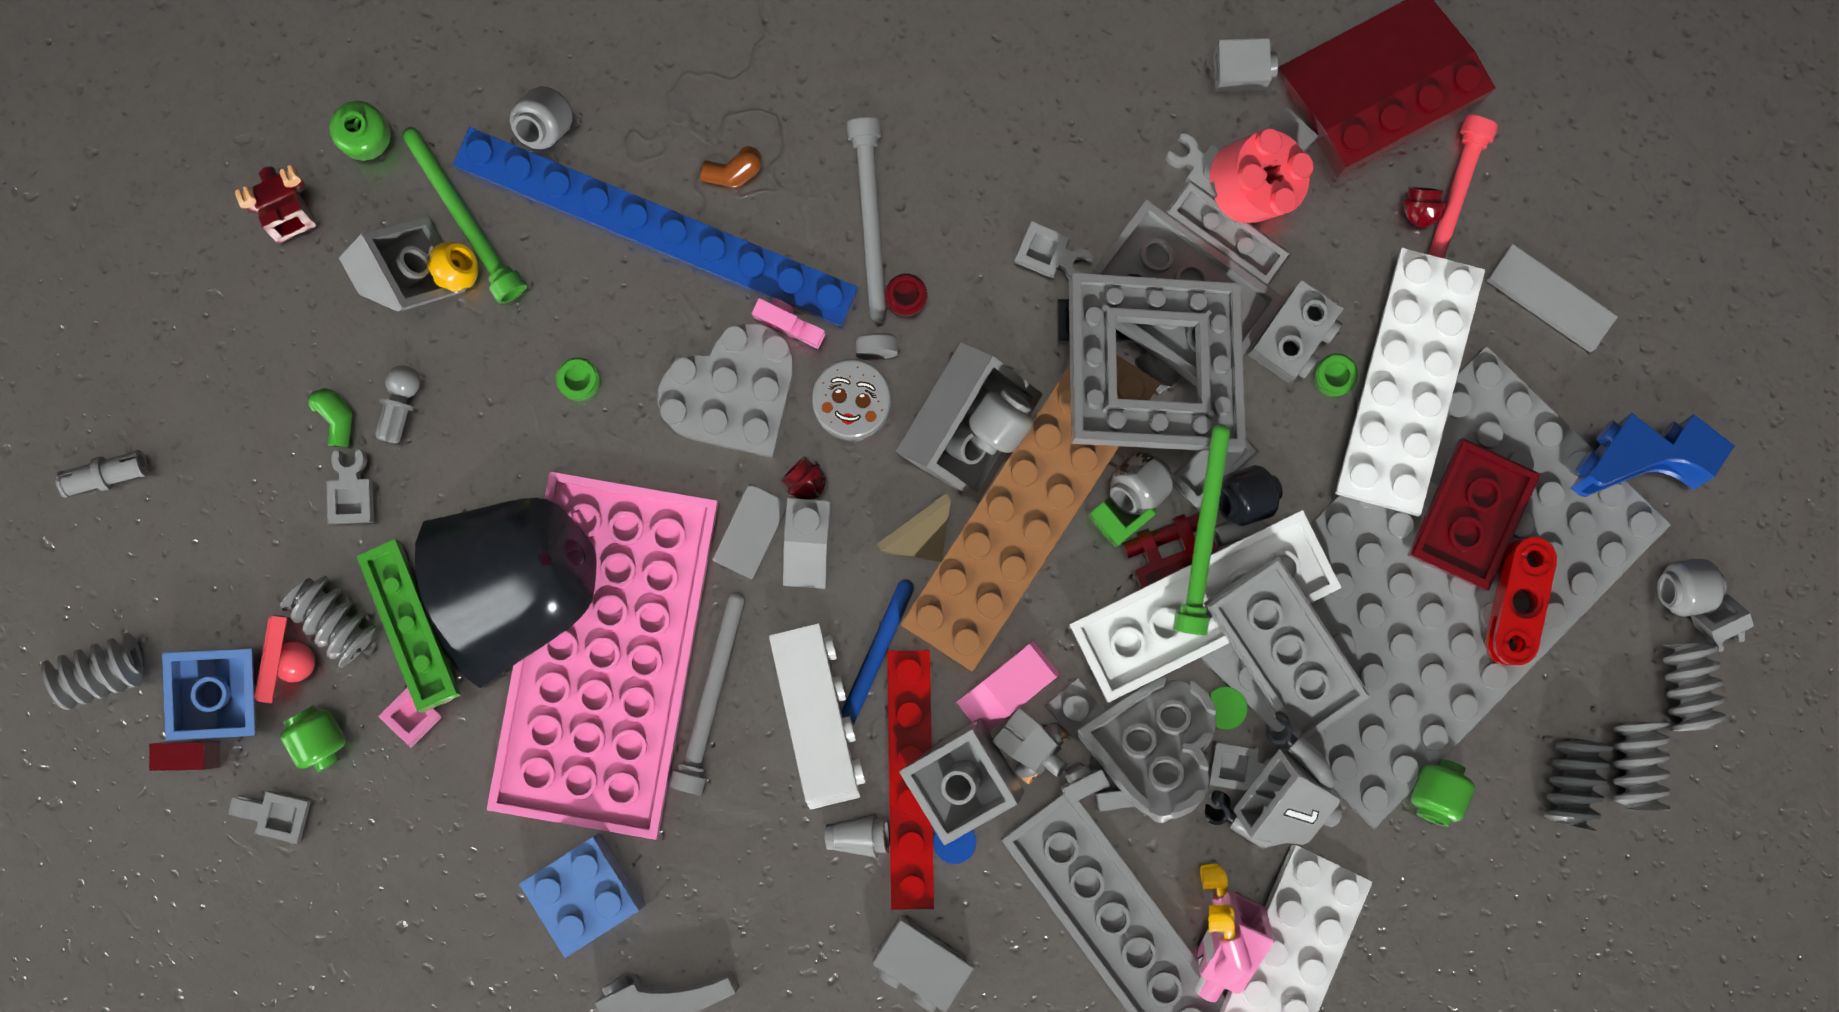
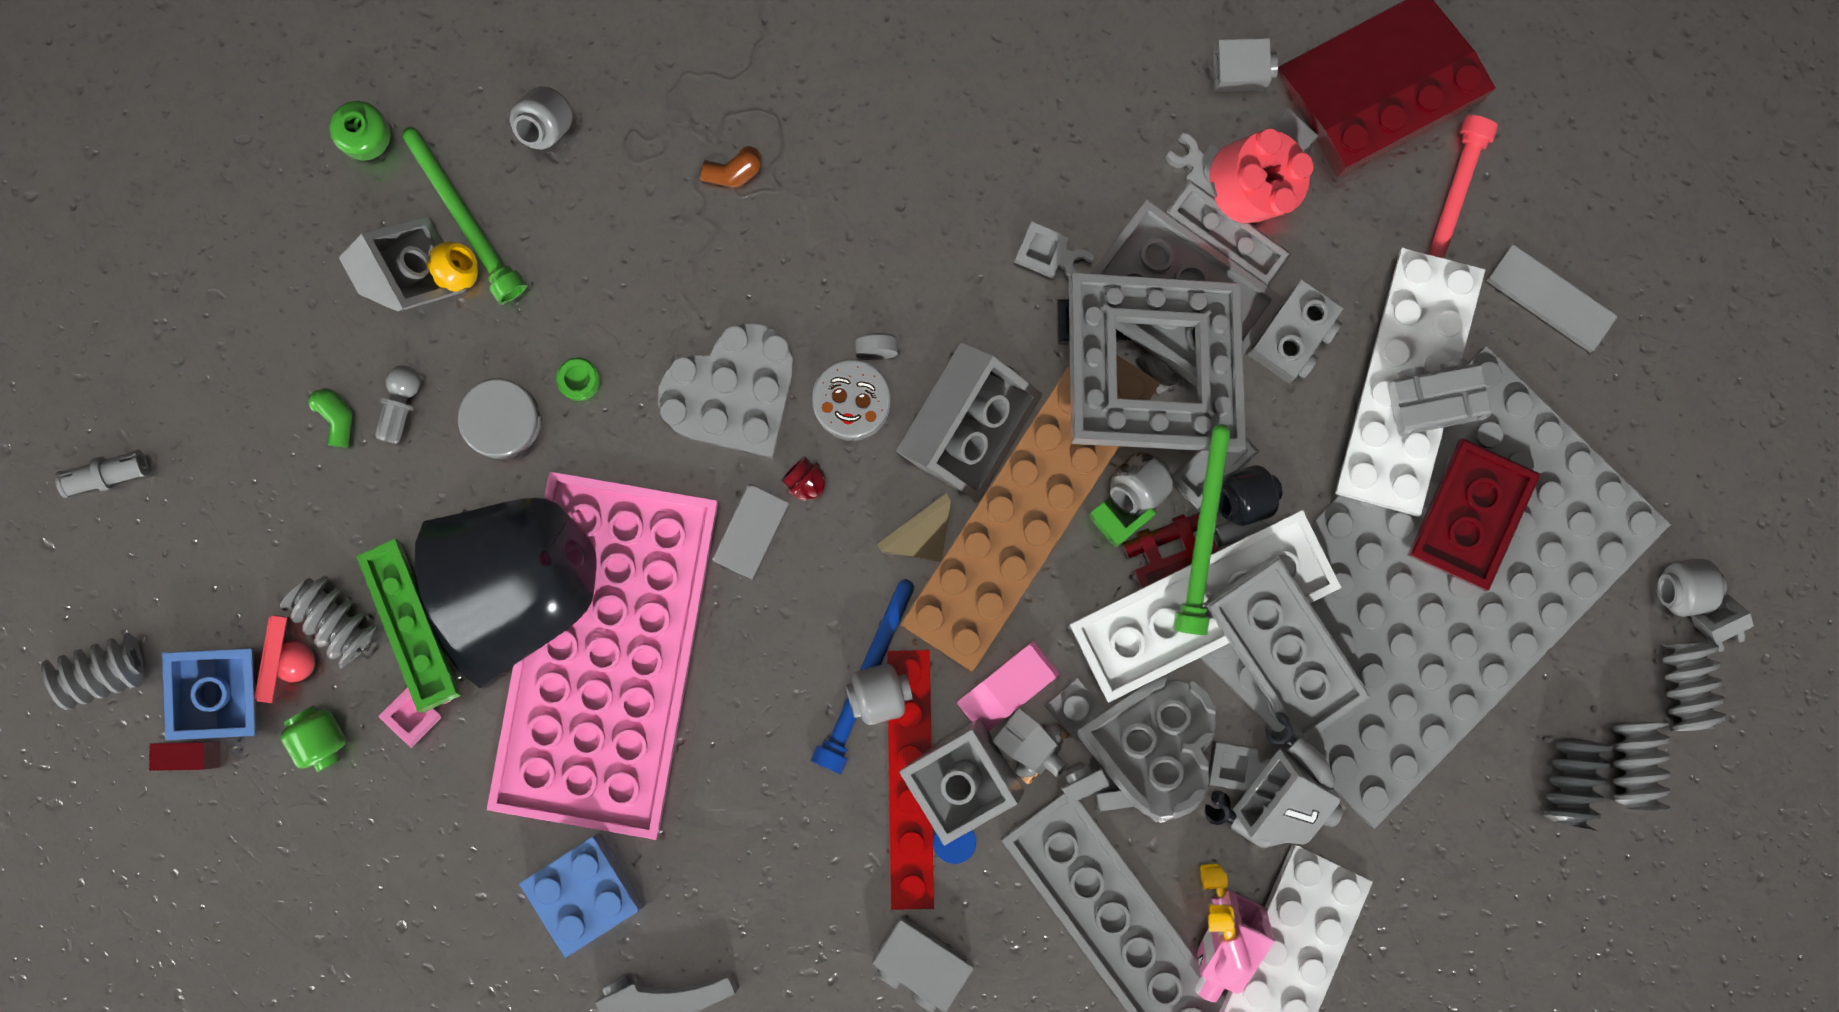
light grey plate [228,791,311,844] -> none
dark red piece [235,165,316,244] -> none
light grey plate [326,450,374,524] -> none
blue plate [453,127,858,328] -> none
light grey piece [668,592,744,796] -> none
bright pink plate [751,297,826,350] -> none
white brick [769,623,866,810] -> none
light grey slope [783,498,832,589] -> none
light grey cone [825,814,890,857] -> none
light grey piece [847,118,886,322] -> none
dark red plate [885,273,927,316] -> none
light grey head [969,388,1033,455] -> none
bright green tile [1209,687,1247,730] -> none
bright green tile [1314,353,1358,397] -> none
dark red plate [1403,187,1446,227] -> none
bright green head [1411,759,1475,827] -> none
red piece [1485,537,1557,665] -> none
blue arch [1570,413,1735,497] -> none
none -> light grey head [458,378,542,460]
none -> light grey head [846,664,912,725]
none -> light grey brick [1389,358,1491,436]

